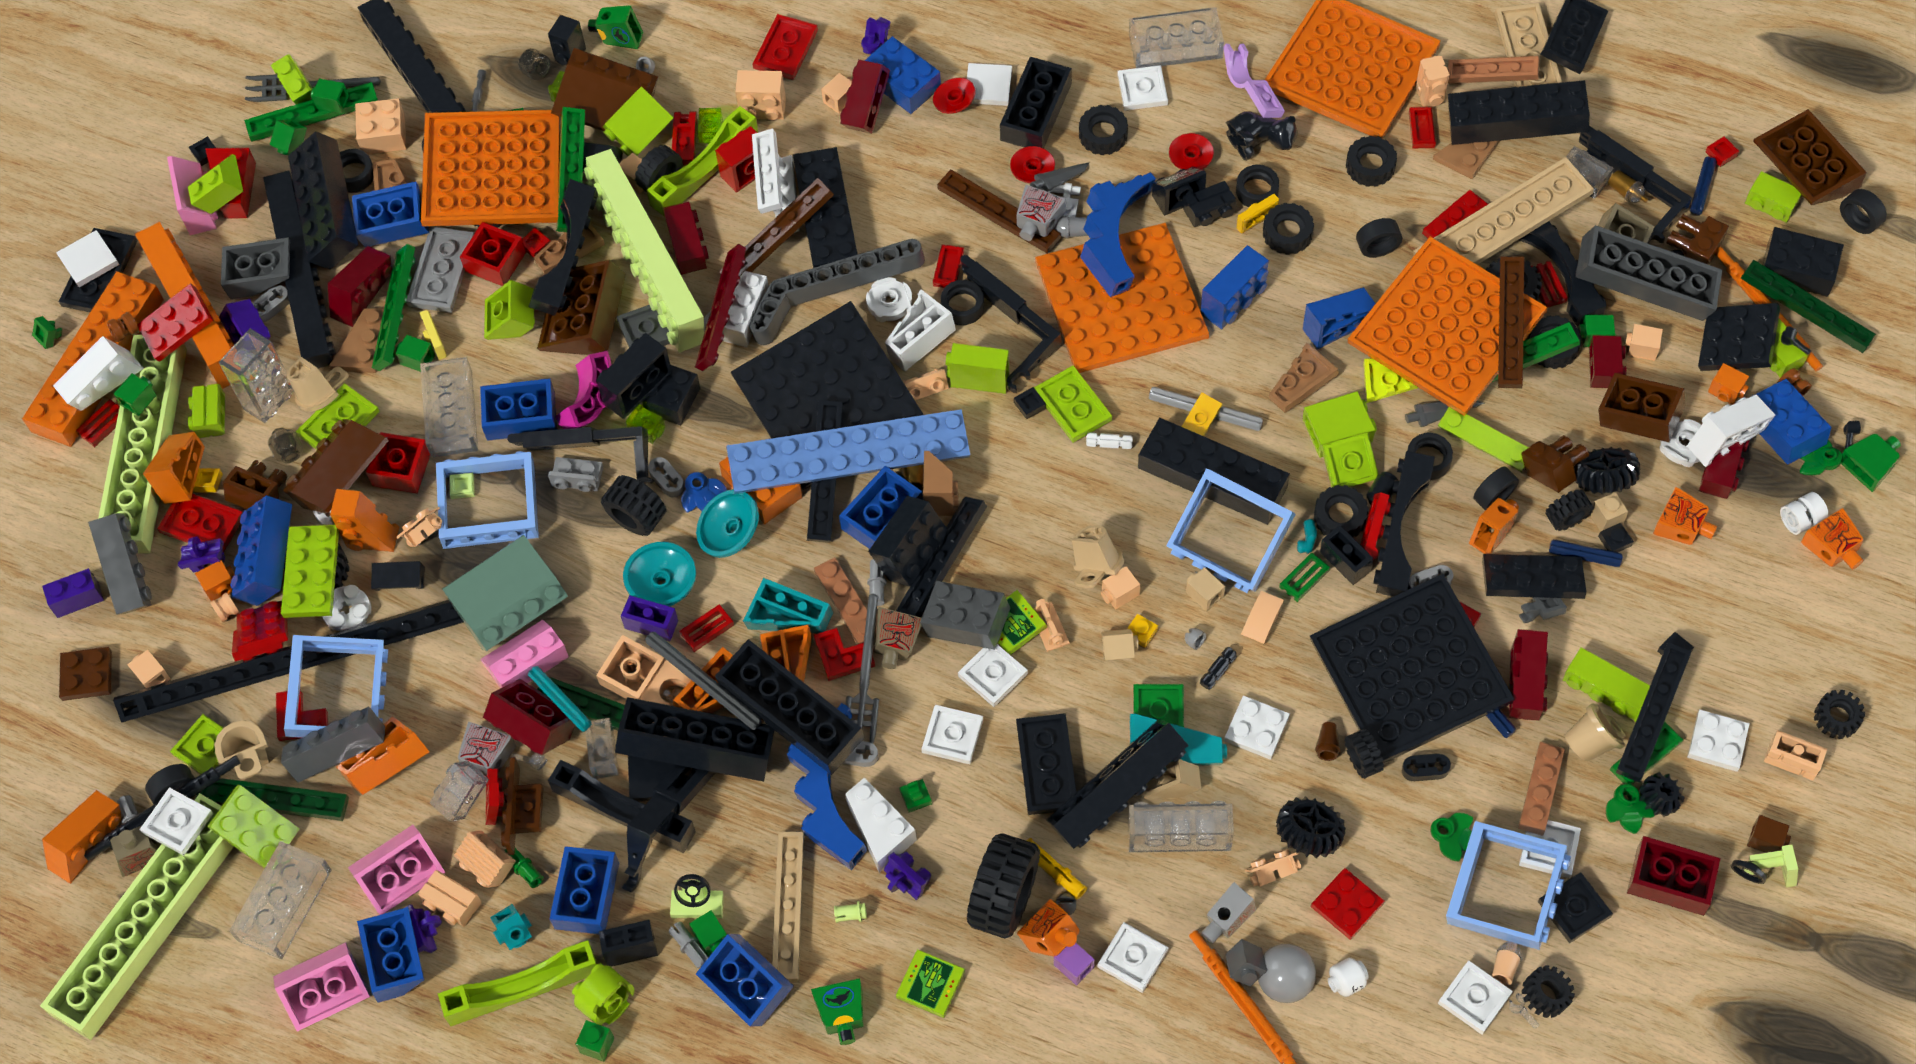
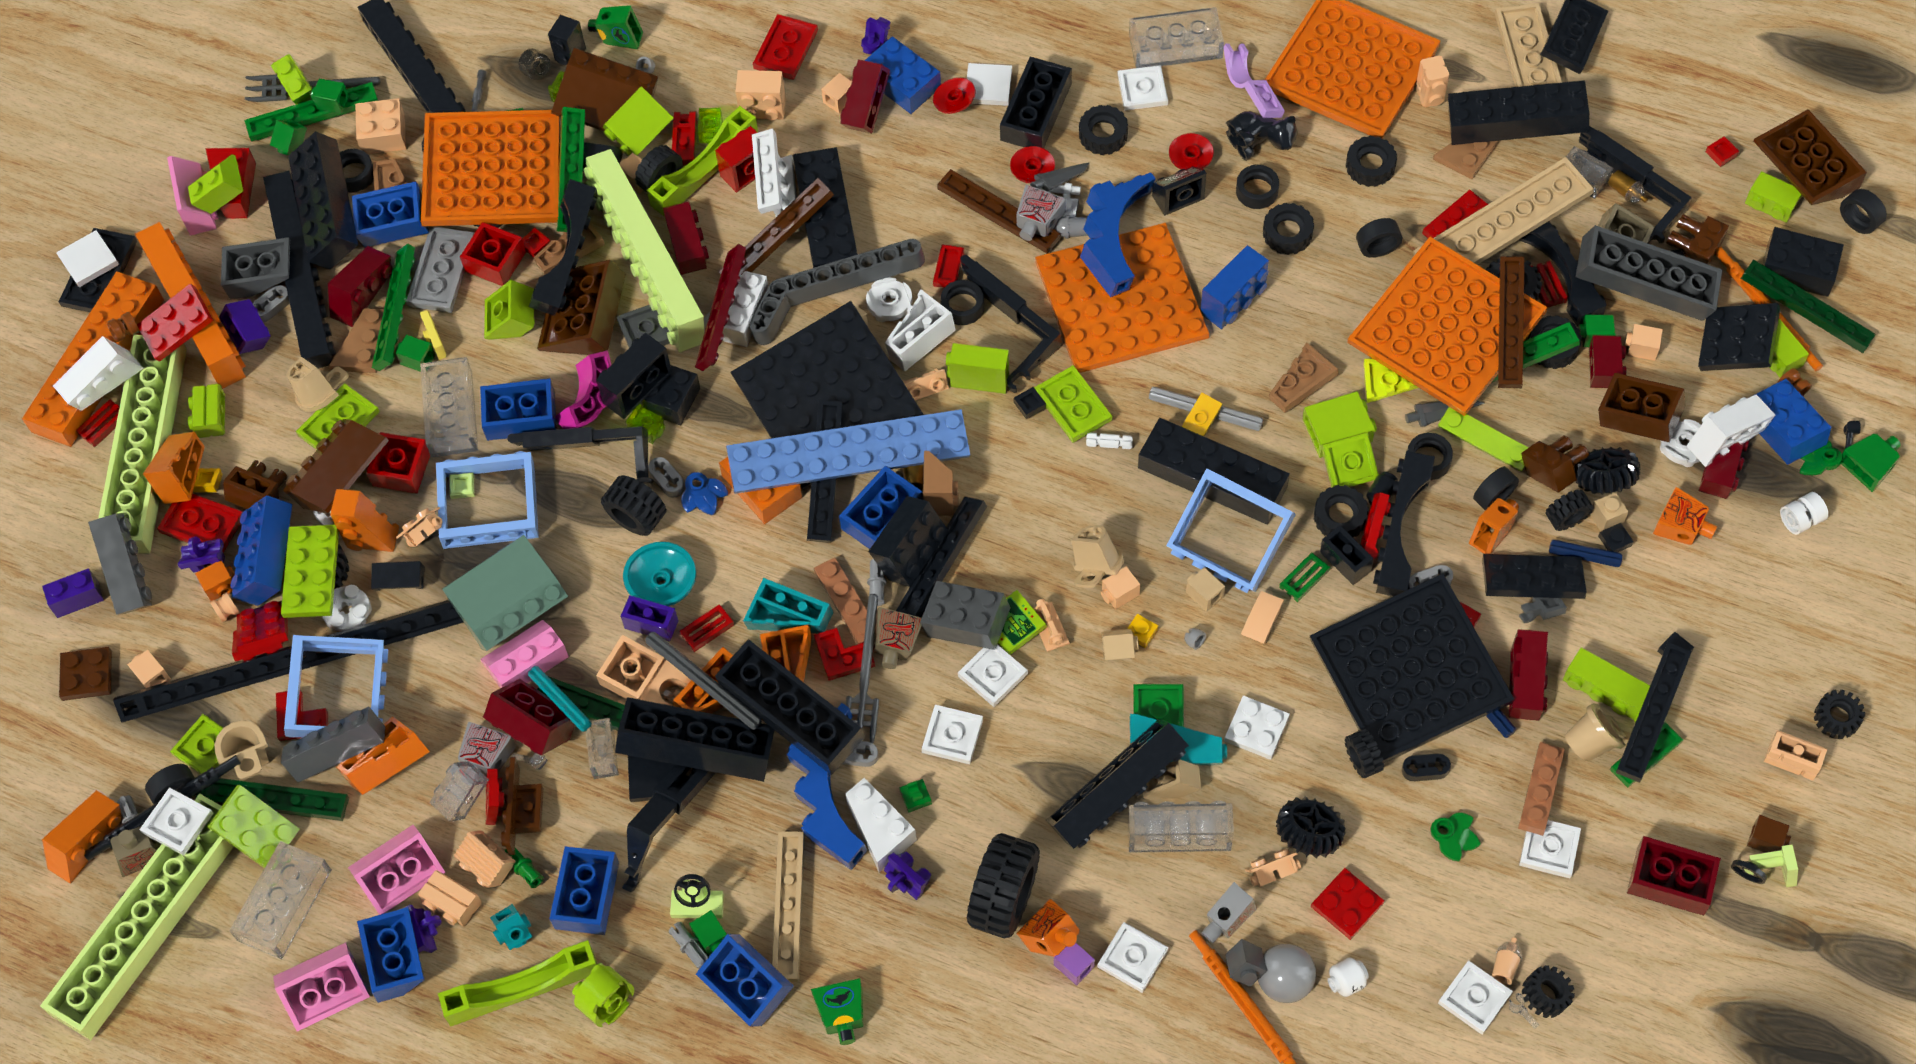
green tile [32,316,63,349] -> none
green brick [114,373,157,416] -> none
black plate [189,136,216,166] -> none
clear brick [219,328,294,423] -> none
clear smoke head [268,427,303,464] -> none
light grey bracket [548,457,603,492] -> none
black arch [548,760,696,853] -> none
green brick [575,1020,614,1062] -> none
black hinge [599,919,658,967] -> none
teal dish [696,490,759,558] -> none
yellowish green pin [834,901,867,923] -> none
tile [896,949,965,1018] -> none
black plate [1016,713,1076,815] -> none
yellow pin [1026,838,1087,900] -> none
dark grey hinge [1056,893,1076,915] -> none
black brick [1183,181,1236,227] -> none
black axle [1200,647,1237,690] -> none
yellow plate [1236,194,1279,233] -> none
teal arm [1297,519,1317,554] -> none
blue wedge [1303,287,1376,350] -> none
reddish brown cone [1315,722,1340,761] -> none
red tile [1409,107,1436,149] -> none
light blue window [1446,821,1571,950] -> none
nougat plate [1448,56,1539,83] -> none
black plate [1538,872,1613,944] -> none
green plate [1606,784,1654,834] -> none
black gear [1639,772,1685,817] -> none
white plate [1687,709,1750,772] -> none
dark blue axle [1690,156,1717,215] -> none
orange brick [1708,363,1749,405] -> none
black hand [1781,326,1811,355] -> none
orange torso [1801,508,1864,570] -> none

